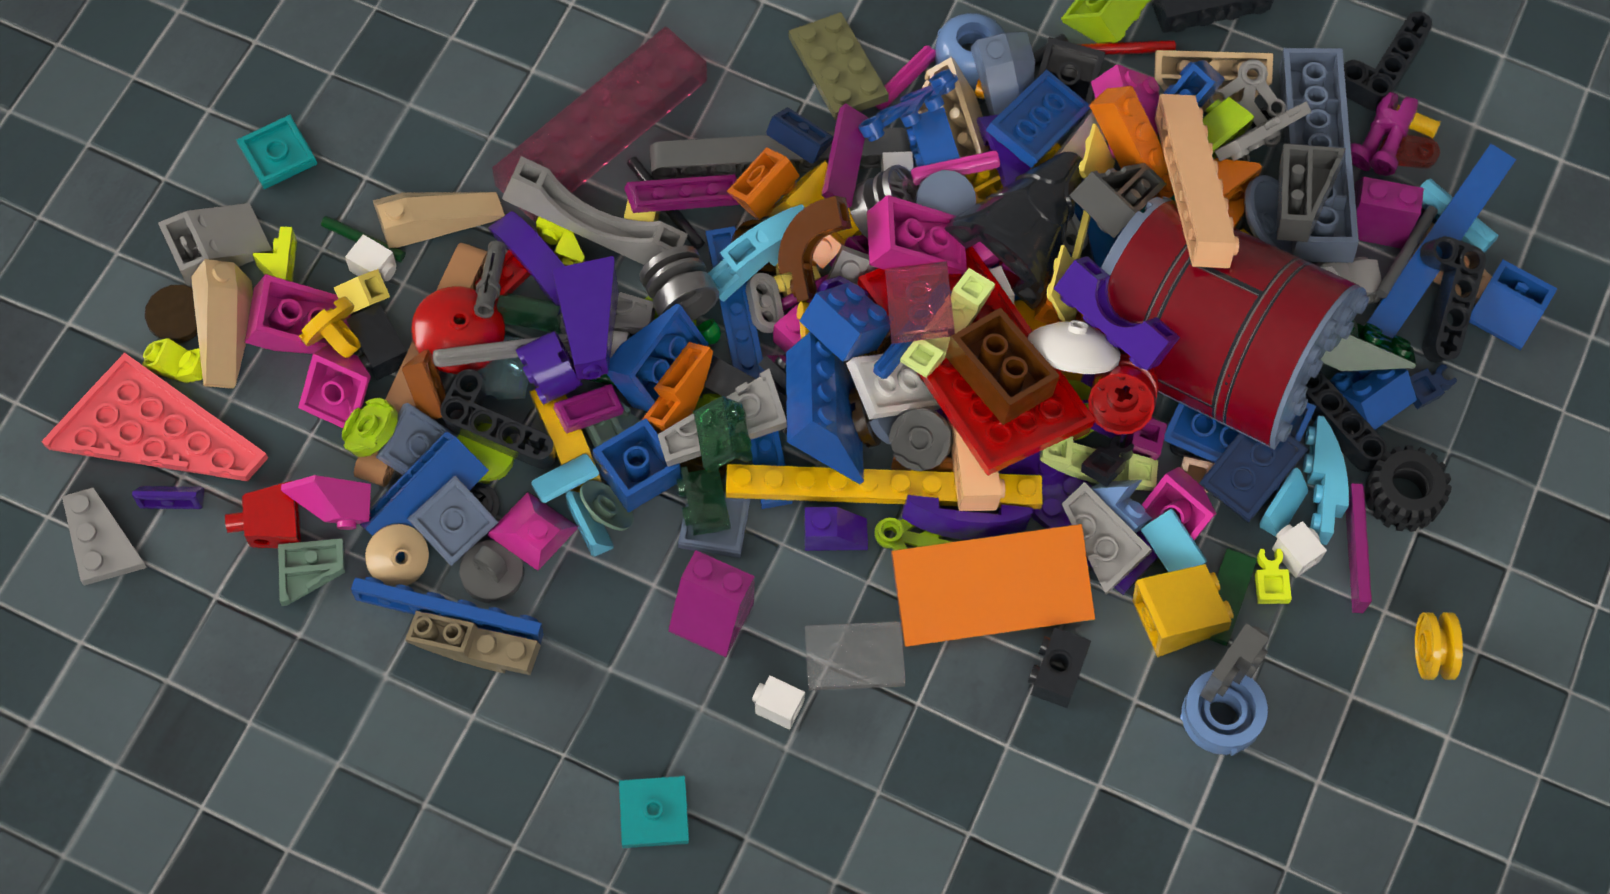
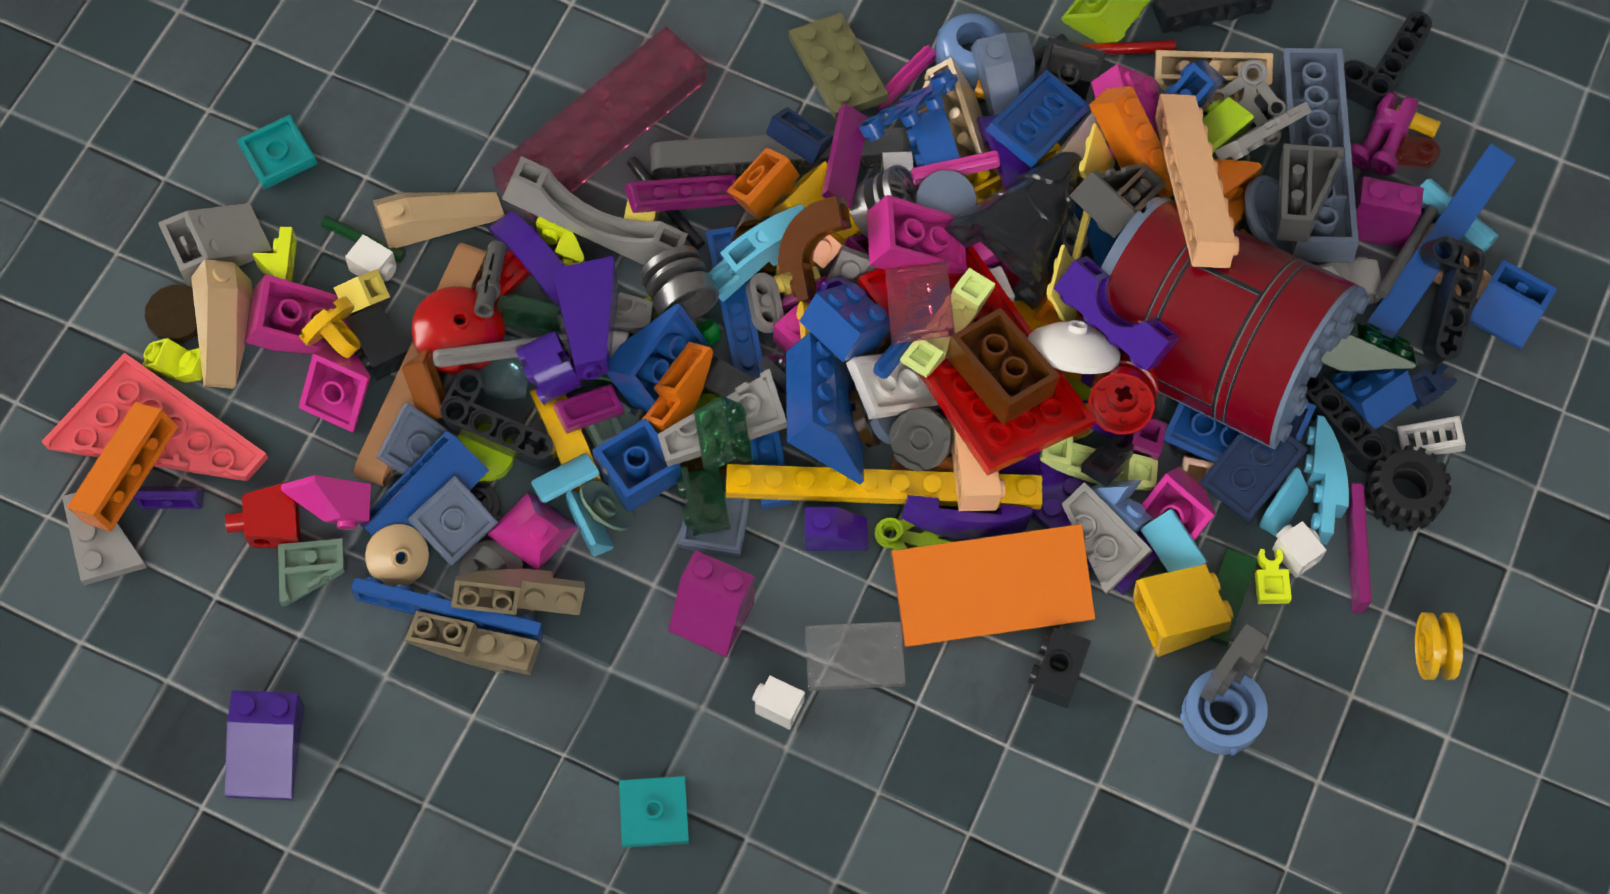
lime tile [342,398,398,457] -> none
none -> orange brick [67,402,179,532]
none -> slope [225,690,304,800]
none -> dark tan slope [451,569,585,615]
none -> white slope [1397,416,1466,455]

